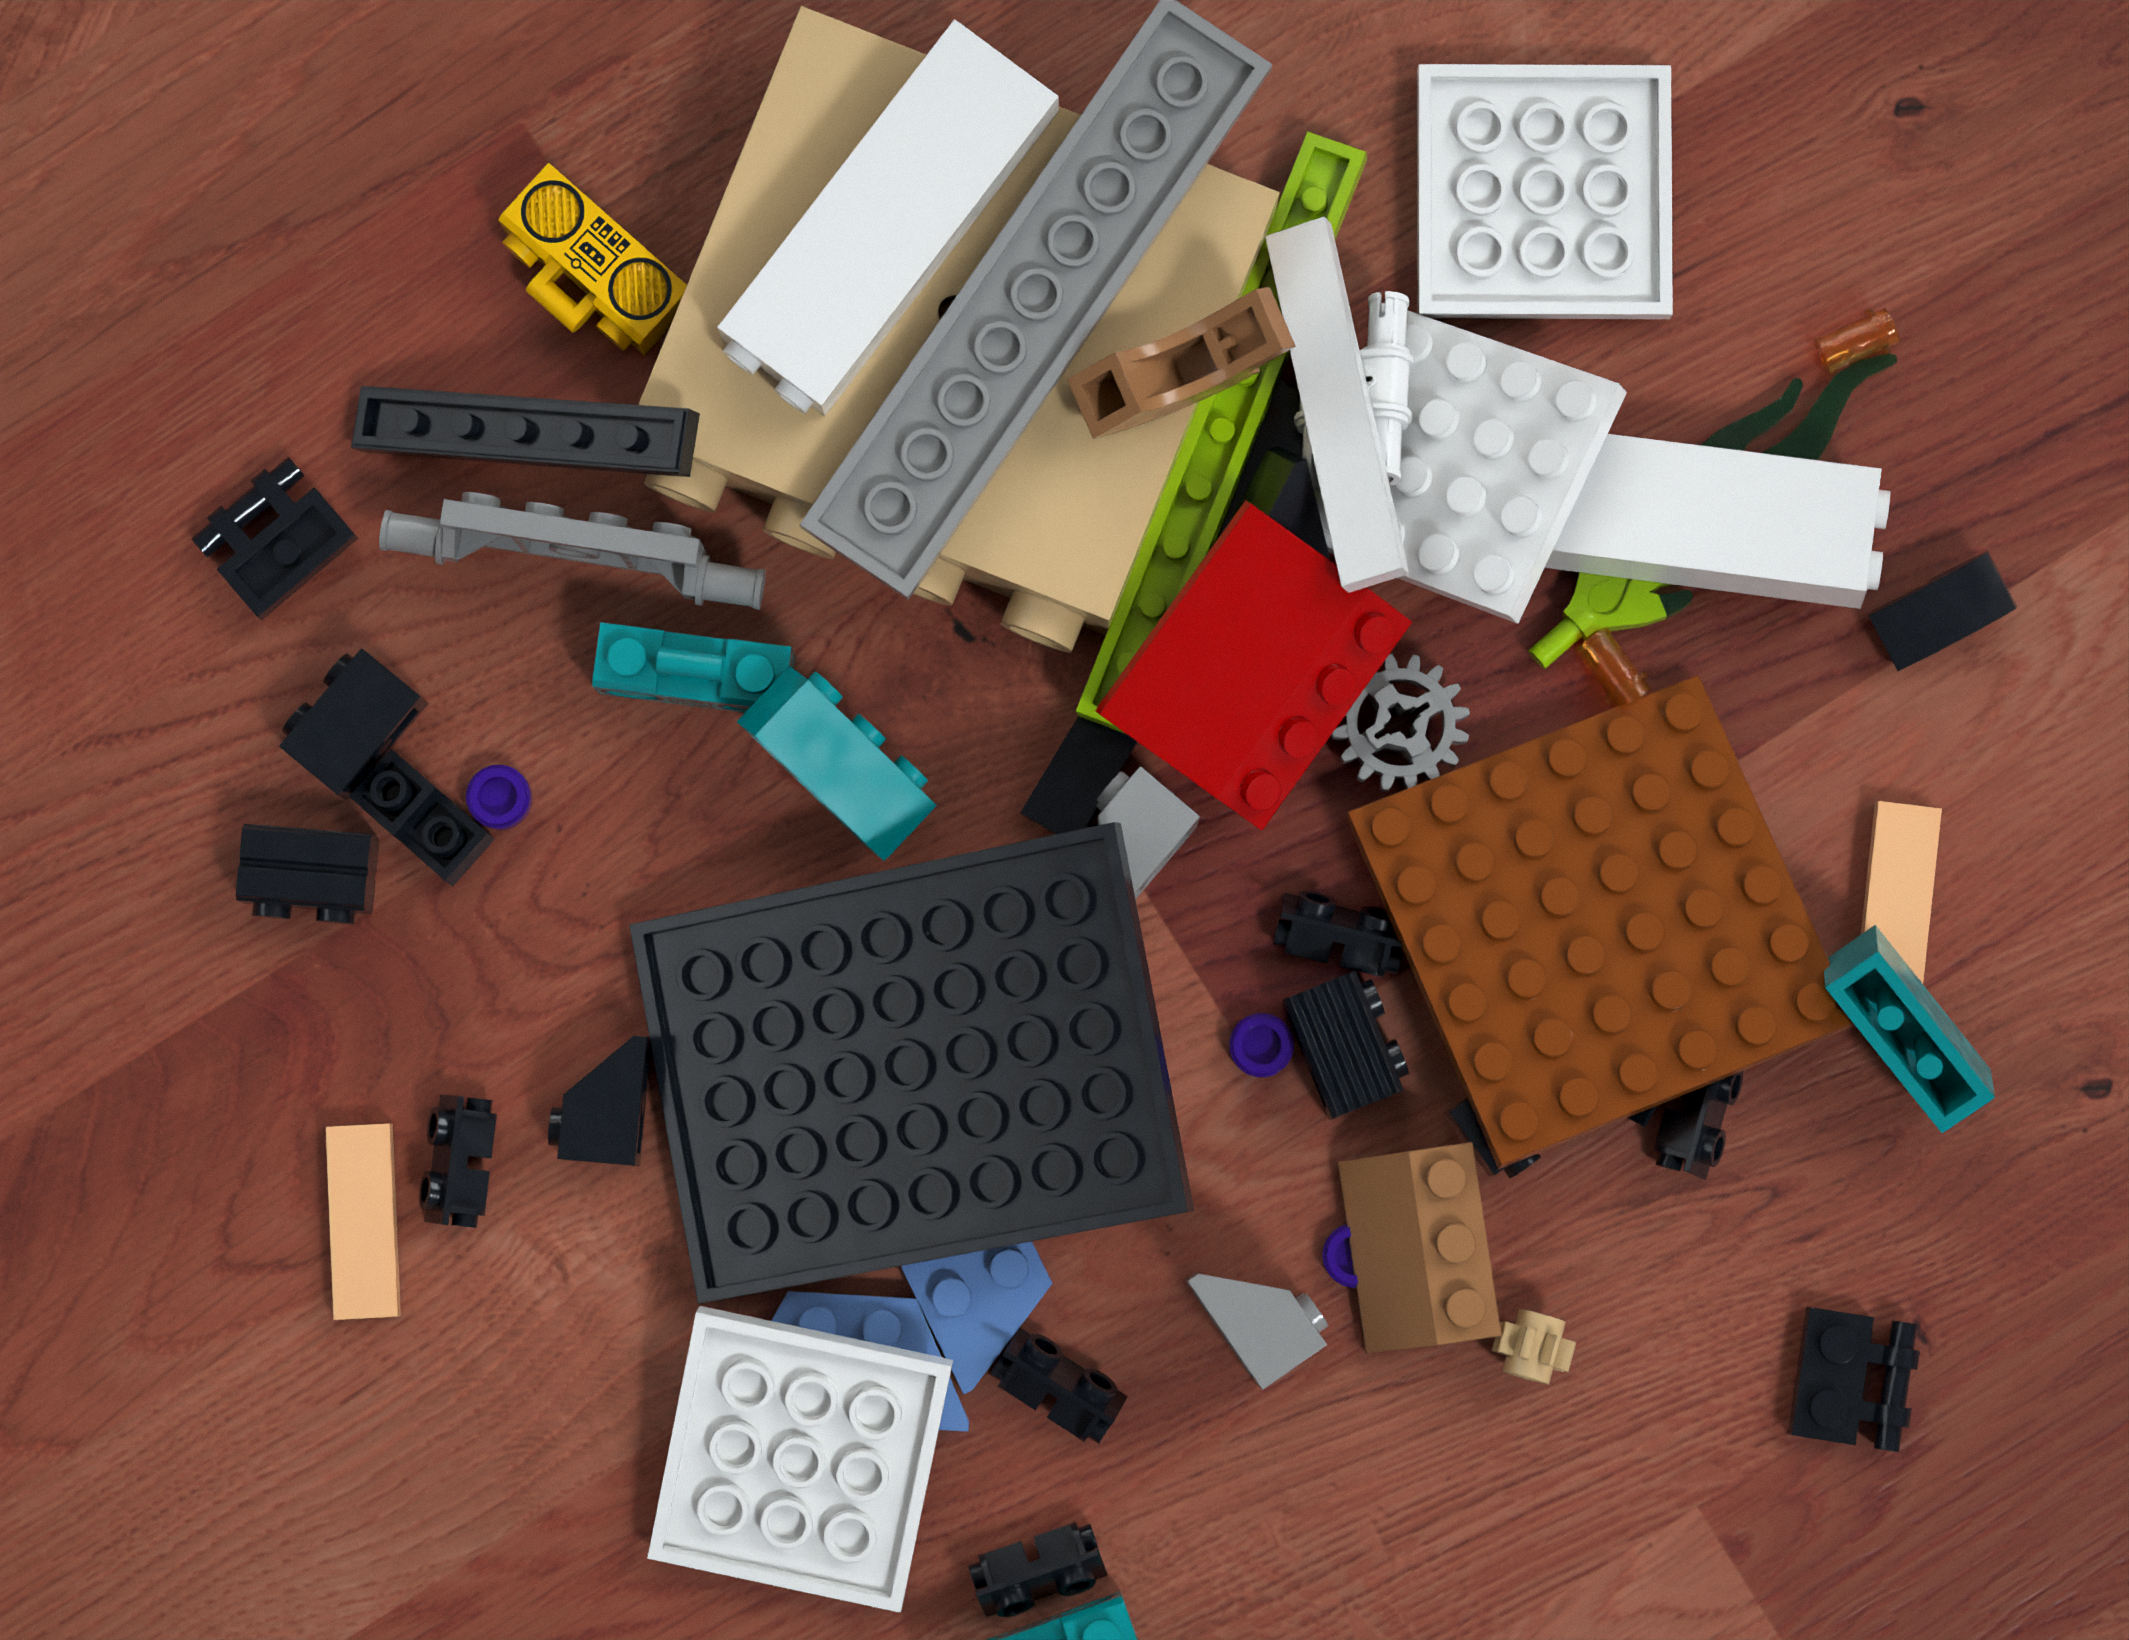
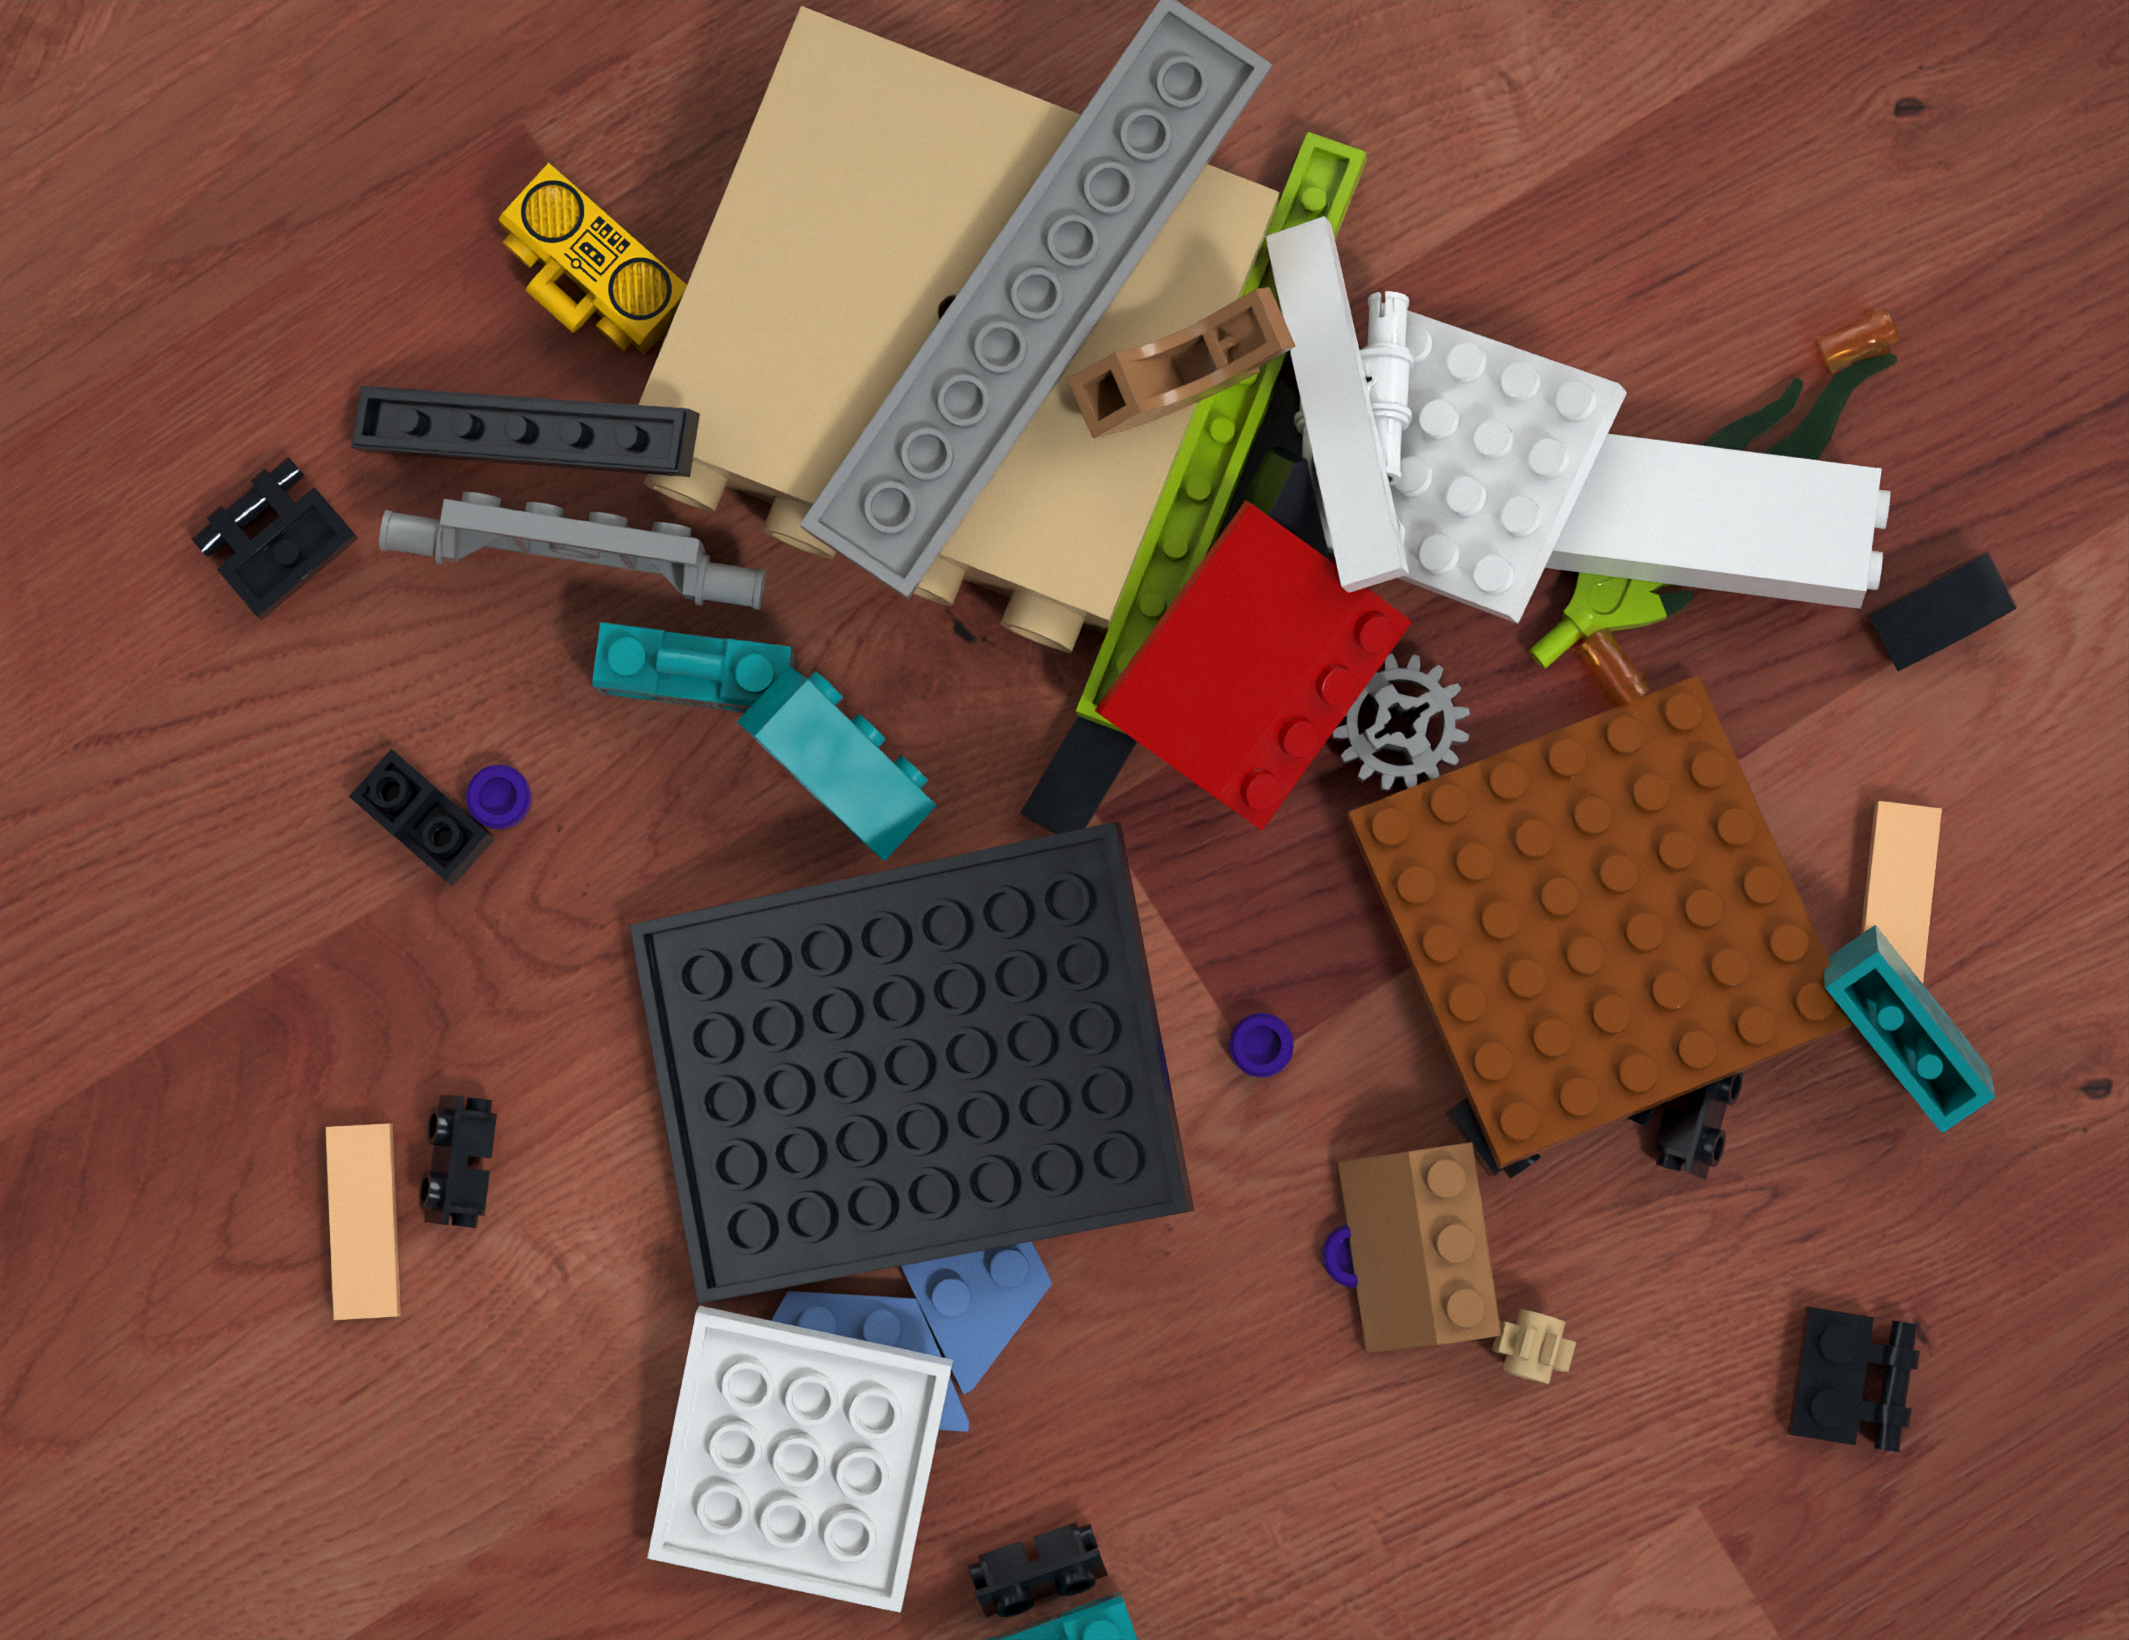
black brick [236,824,379,925] -> none
black brick [279,648,429,801] -> none
black slope [548,1036,651,1167] -> none
white brick [717,19,1059,416] -> none
black hinge [990,1328,1128,1444] -> none
light grey slope [1097,766,1200,899] -> none
light grey slope [1185,1273,1329,1390] -> none
black hinge [1273,891,1403,978] -> none
black brick [1282,971,1409,1120] -> none
white plate [1417,64,1673,319] -> none

